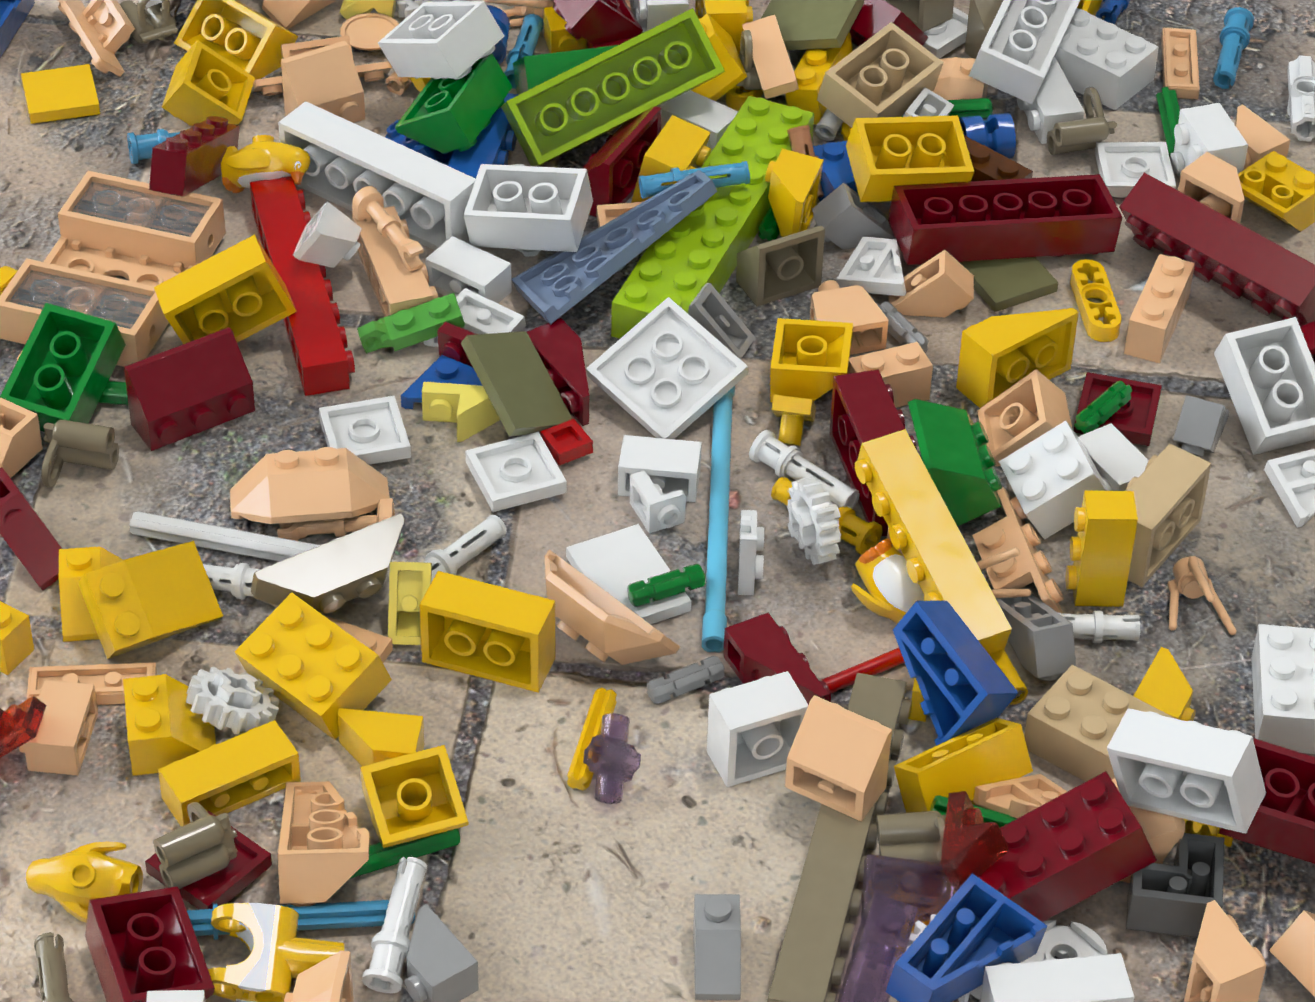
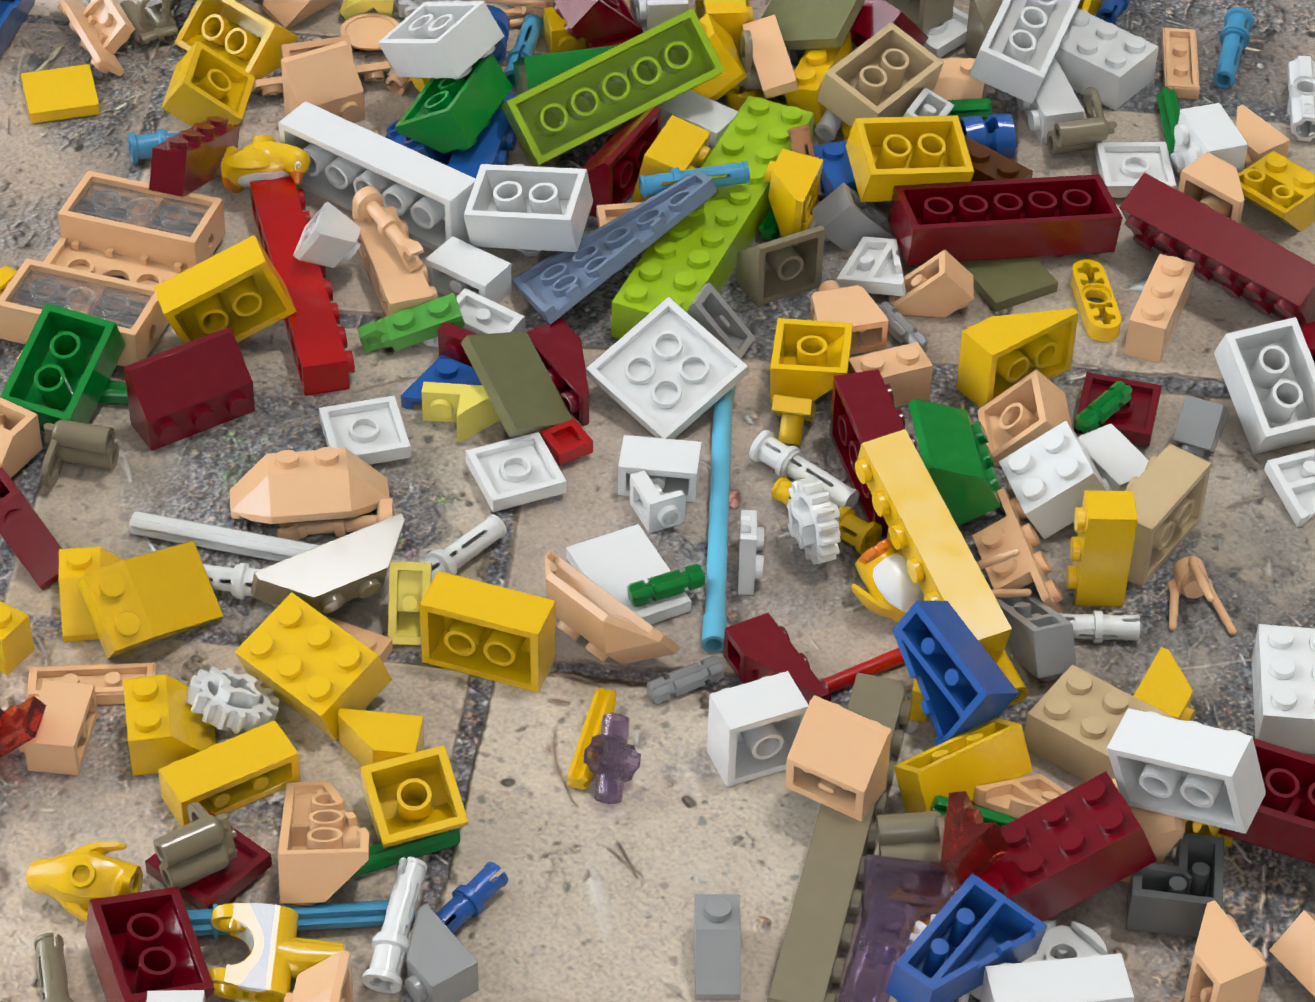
none -> blue pin [436,862,508,934]

